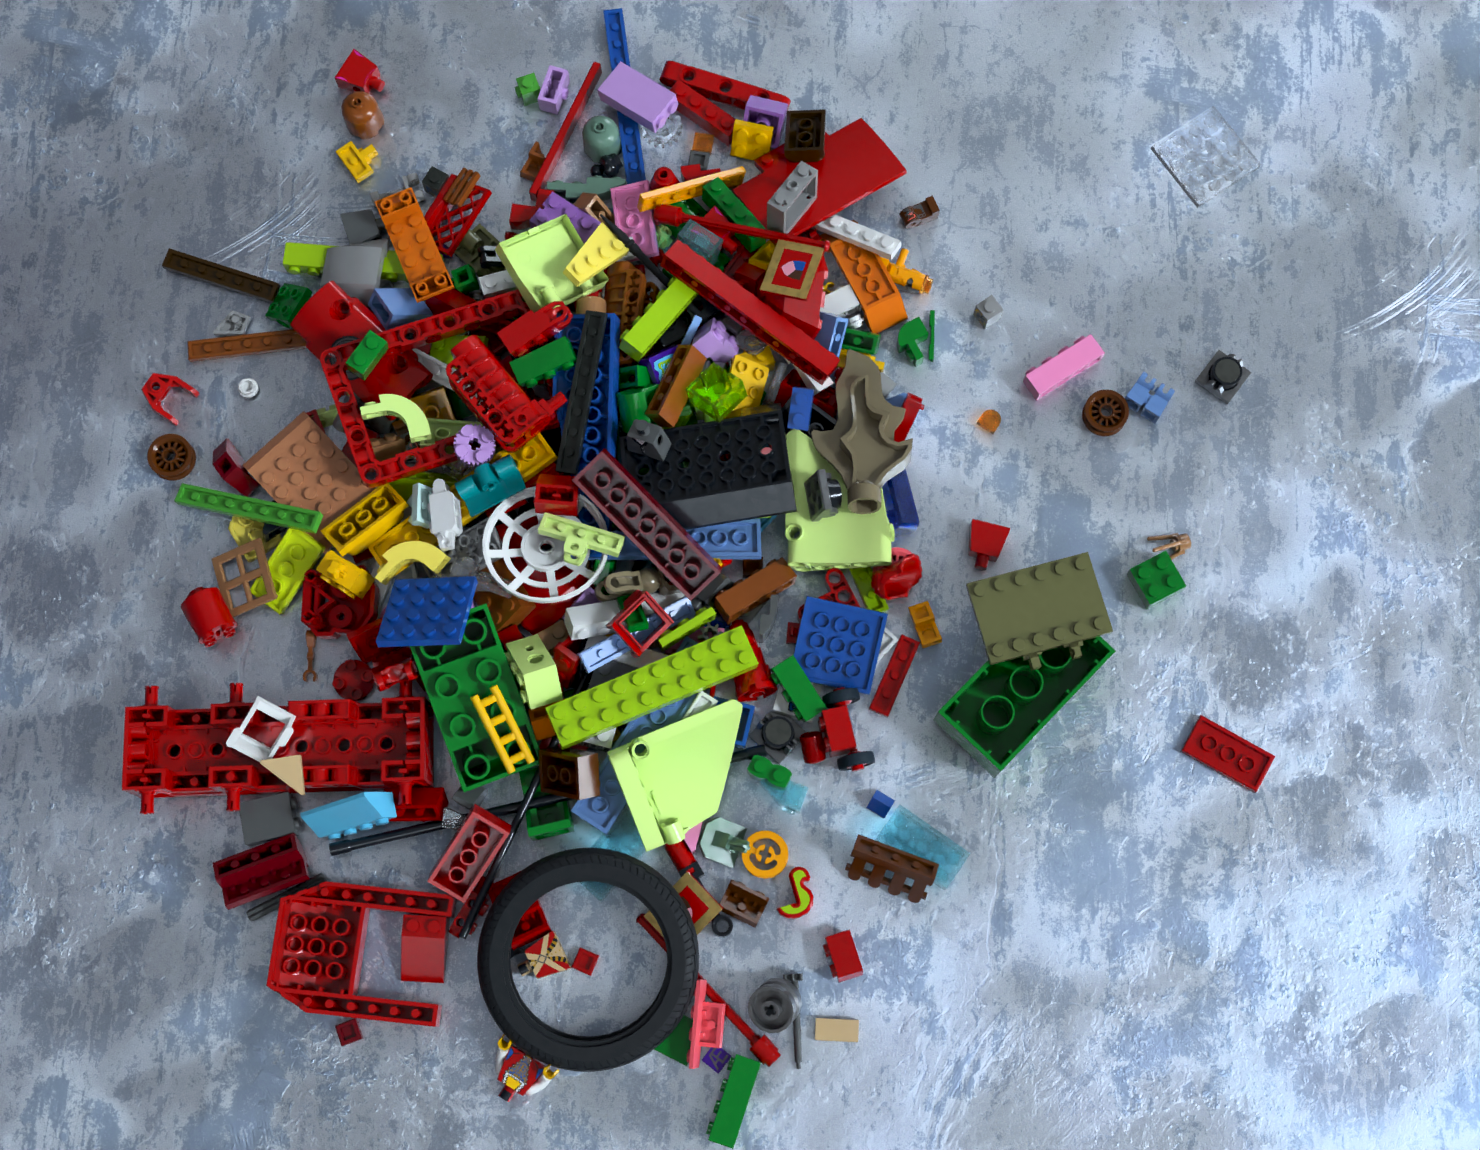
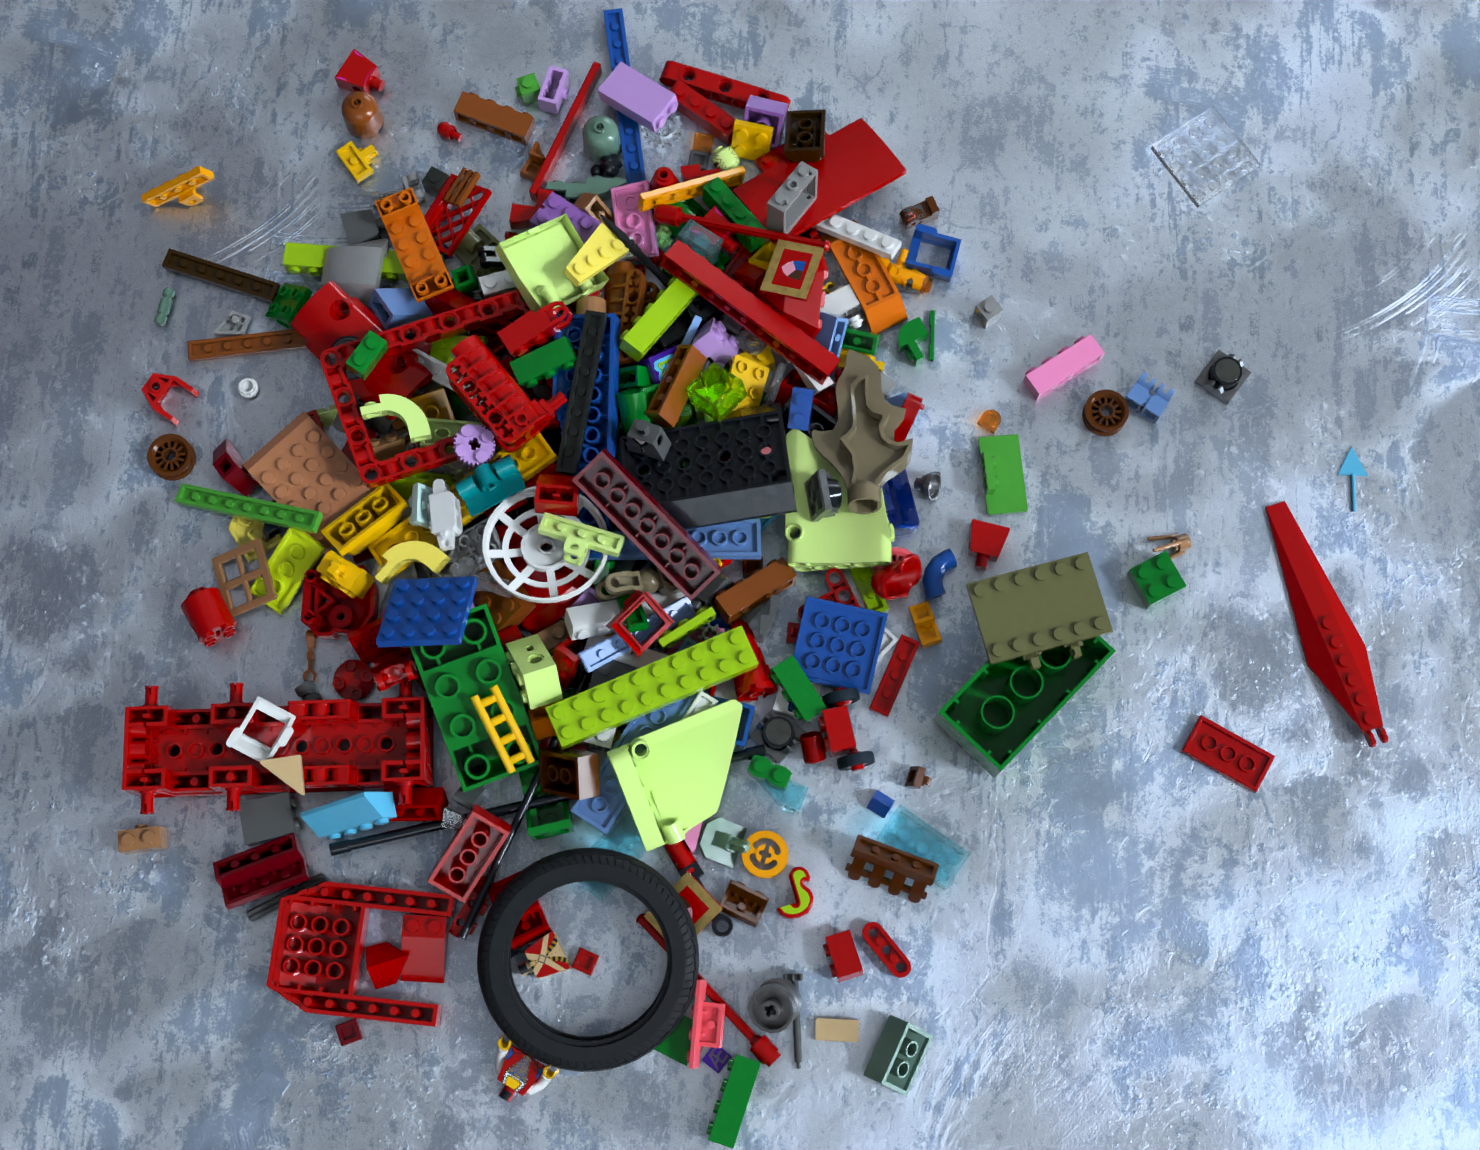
none -> medium nougat brick [117,824,168,855]
none -> light orange plate [141,166,214,208]
none -> sand green axle [154,287,175,326]
none -> dark grey wheel [295,680,323,701]
none -> red slope [365,941,408,989]
none -> red cylinder [437,121,463,142]
none -> dark orange brick [453,91,536,146]
none -> yellowish green head [711,145,740,172]
none -> red plate [862,922,911,978]
none -> sand green slope [863,1015,933,1096]
none -> blue piece [905,224,962,282]
none -> reddish brown tile [905,766,932,789]
none -> flat silver piece [914,471,941,501]
none -> blue cylinder [922,548,957,601]
none -> bright green bracket [978,434,1028,515]
none -> red hinge [1265,501,1389,748]
none -> medium azure piece [1337,447,1368,512]

